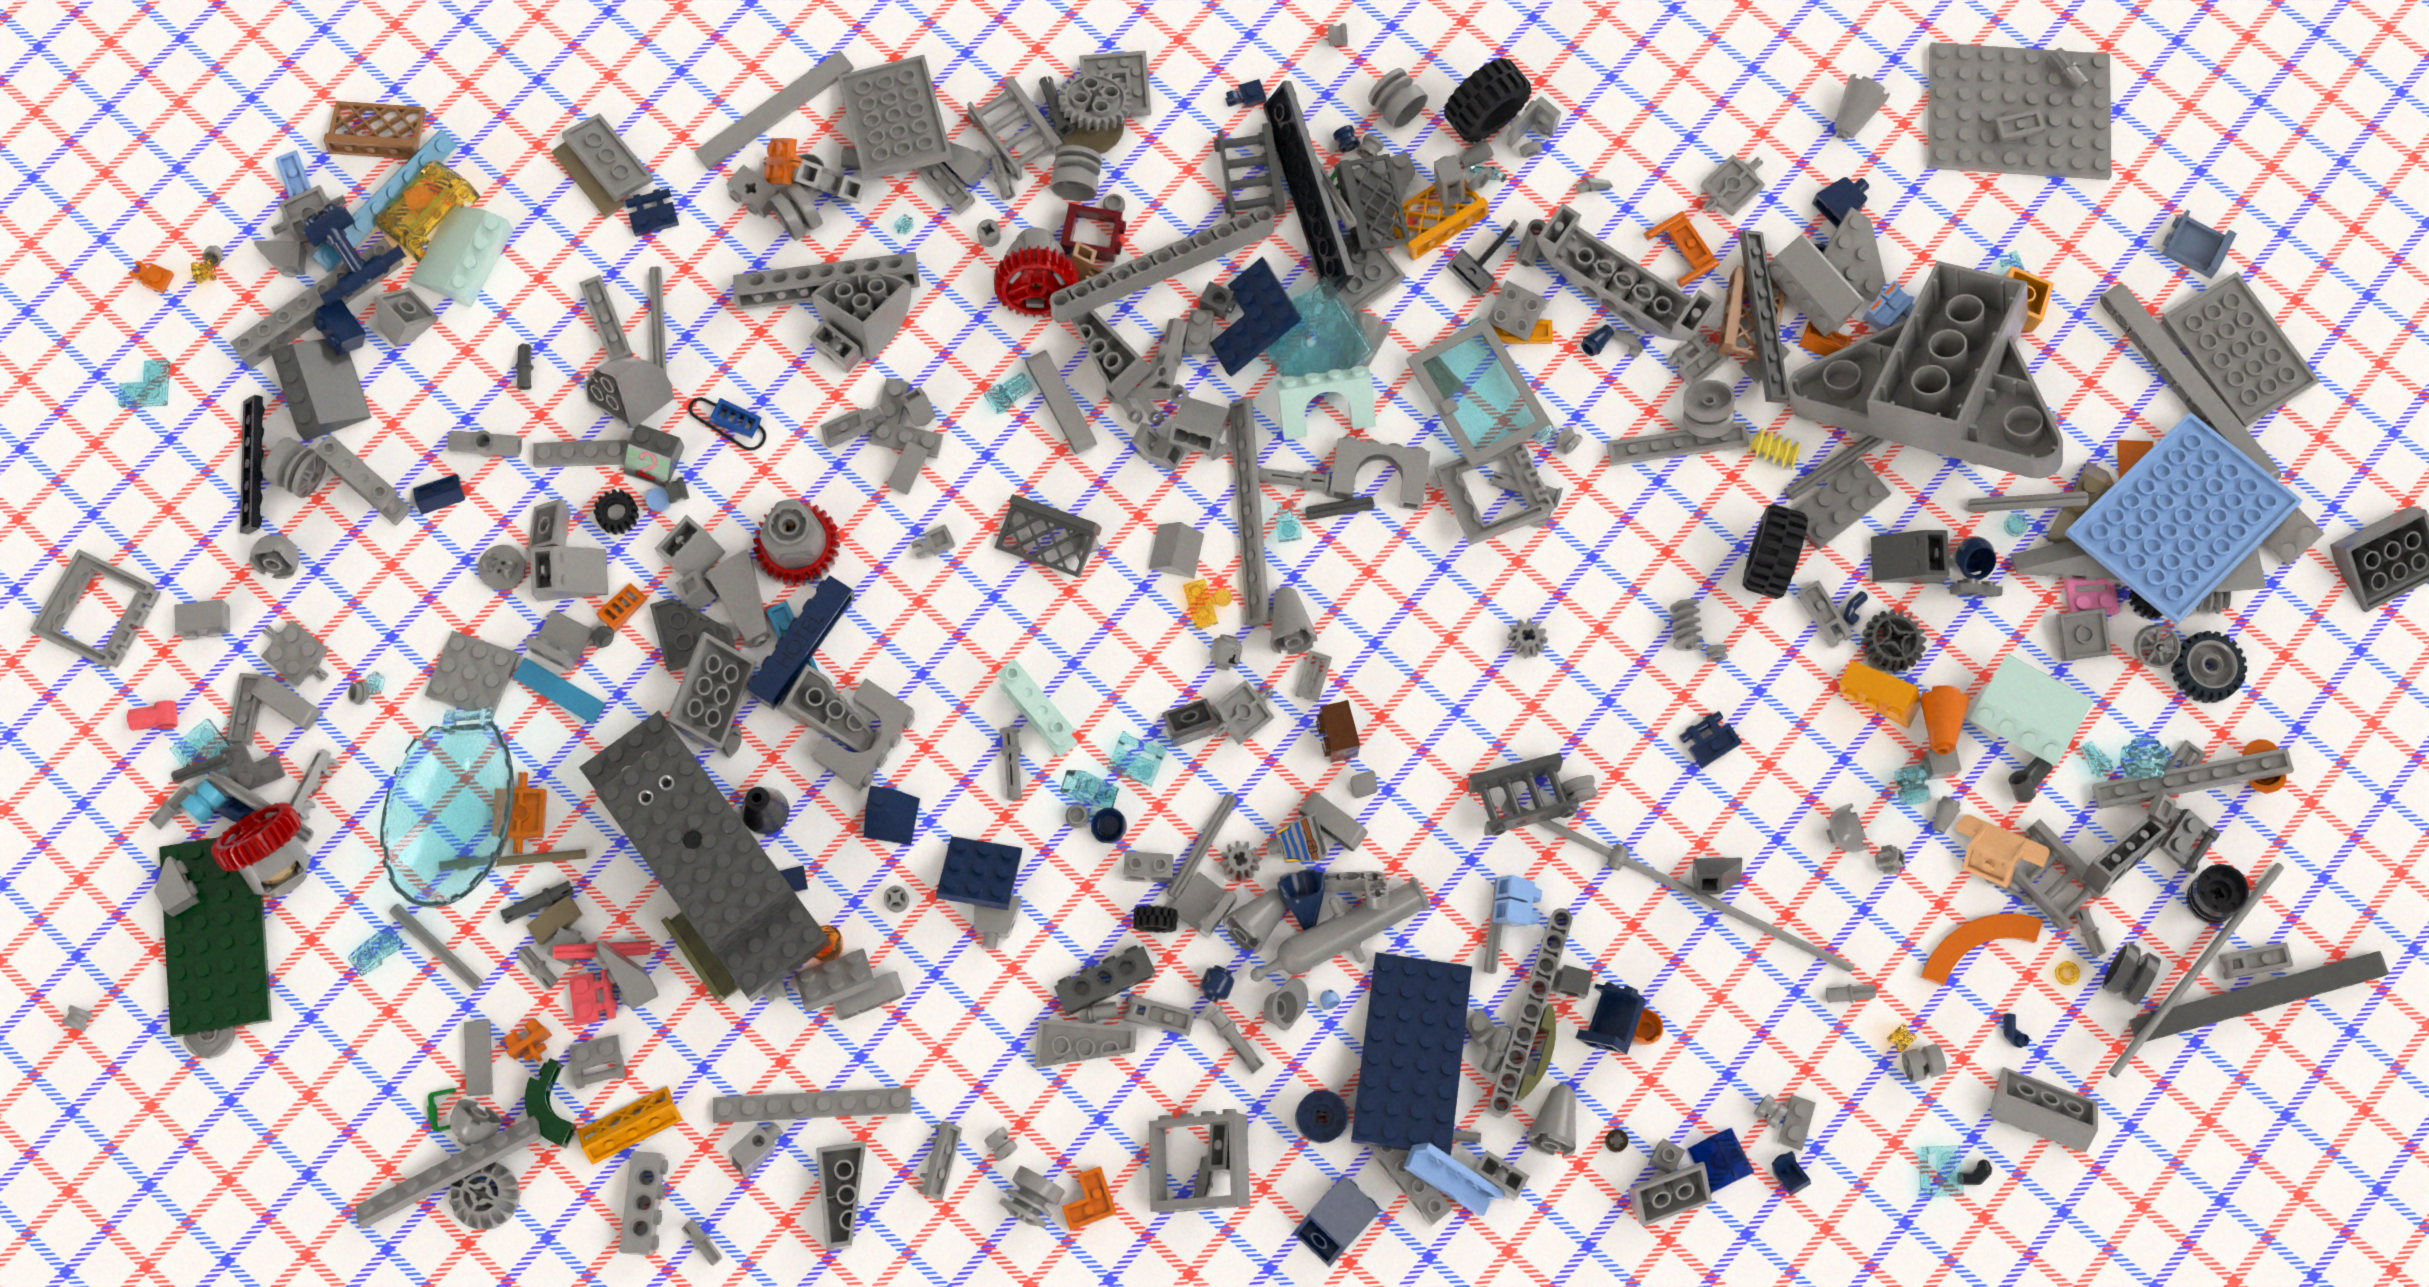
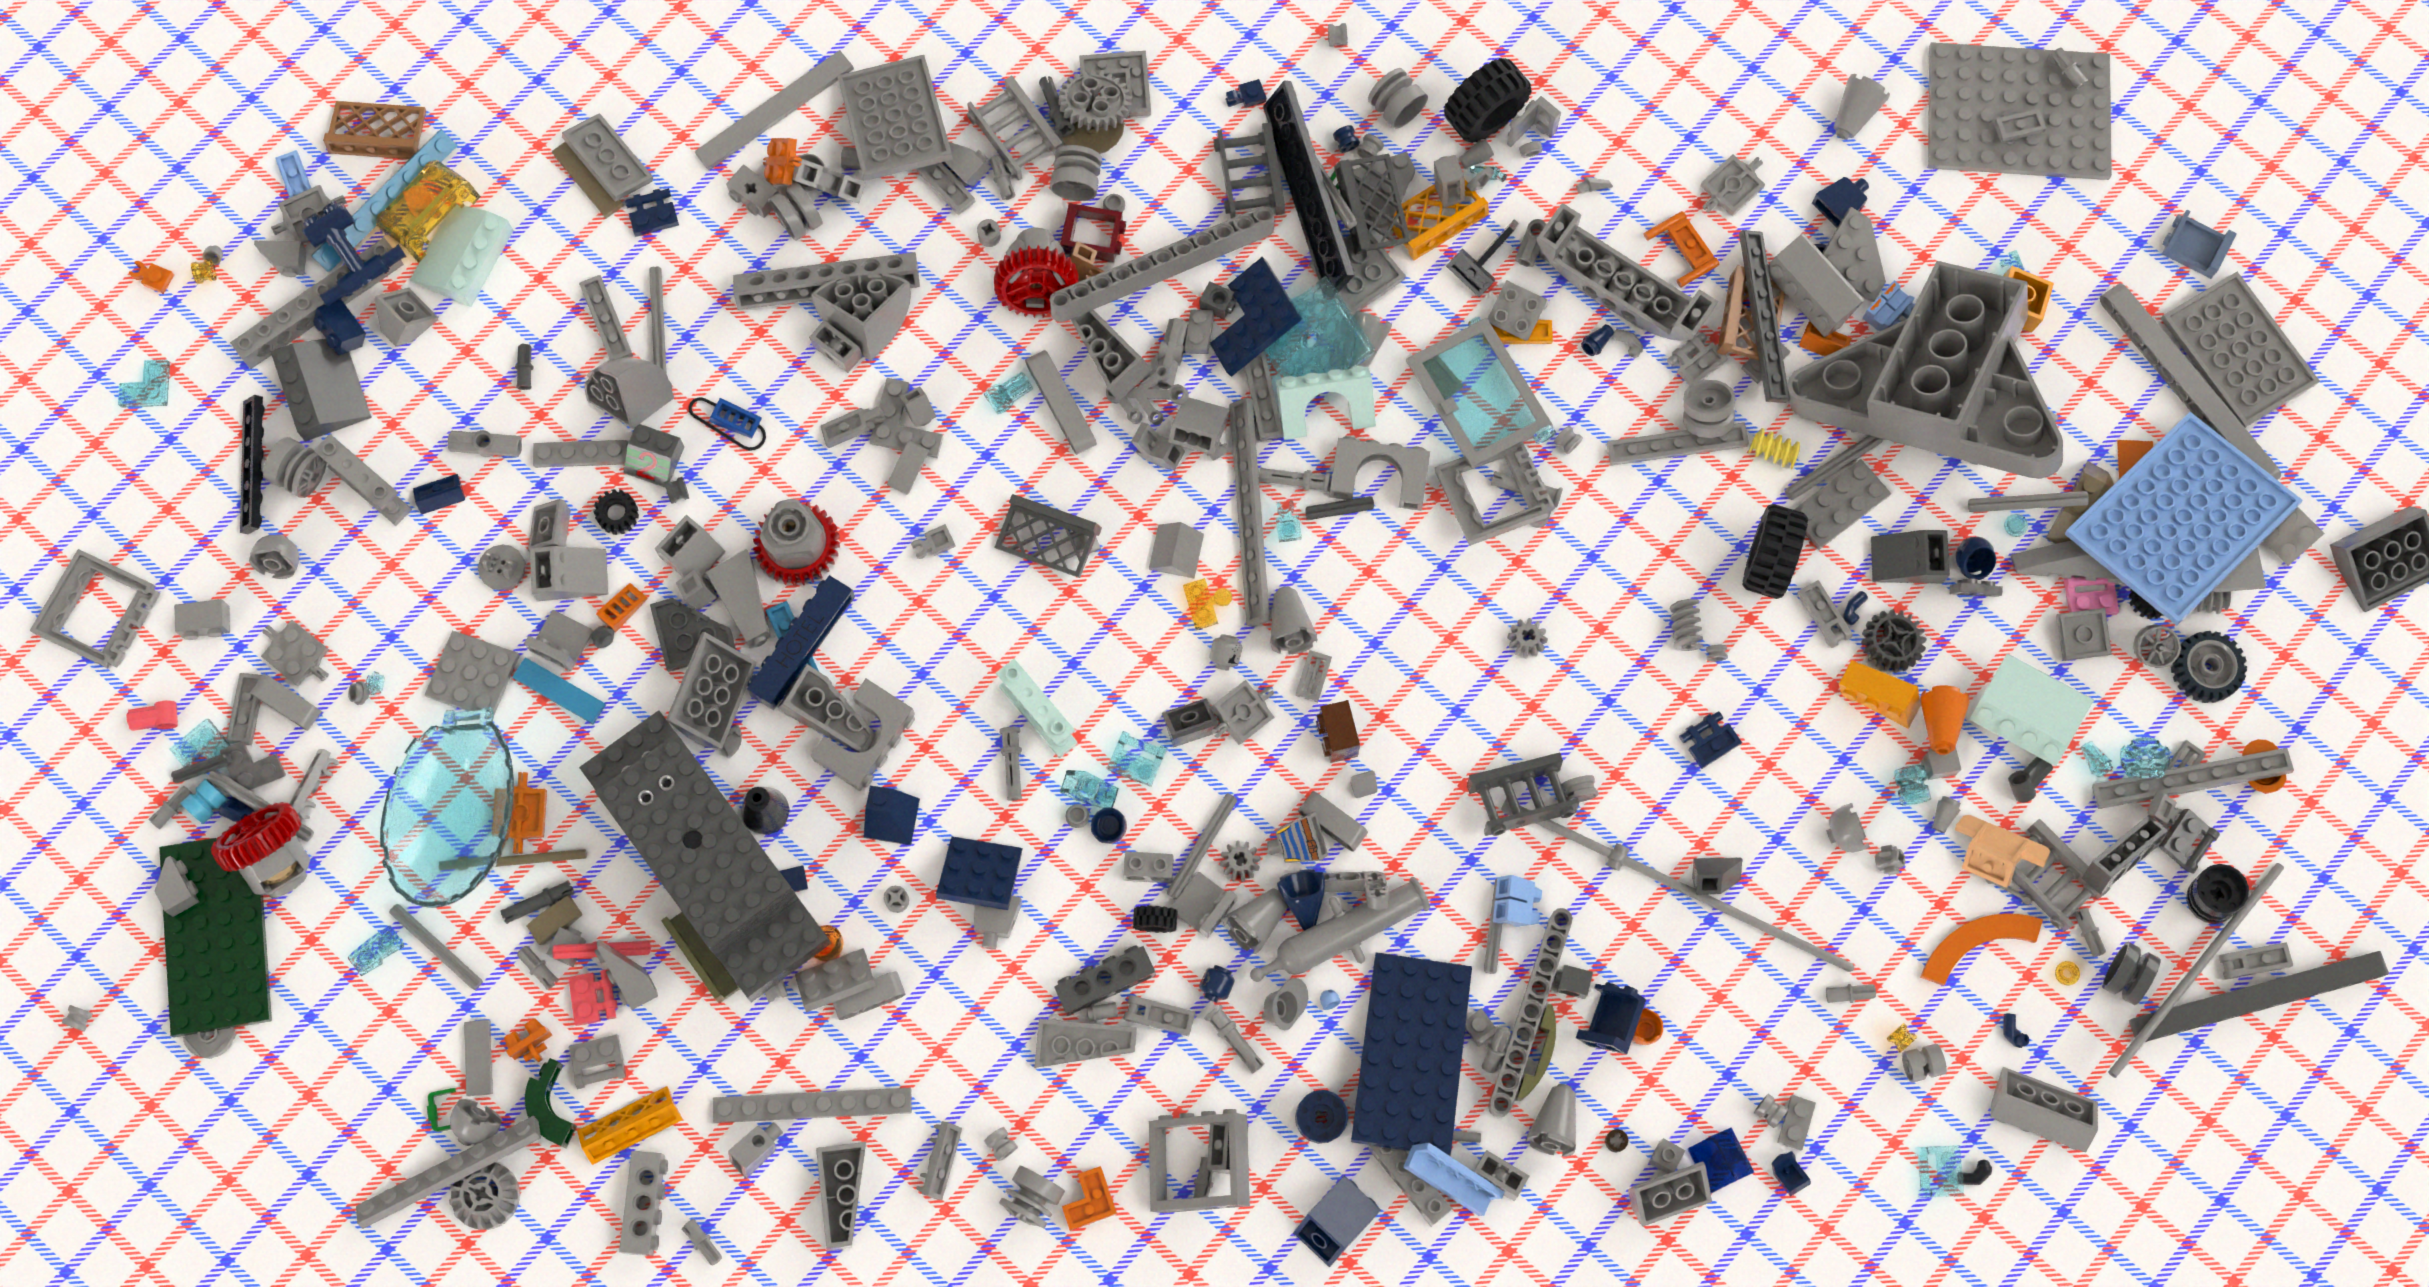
light blue tile [646,488,670,512] -> none
clear light blue plate [893,214,914,235] -> none
none -> light grey plate [1244,350,1283,442]

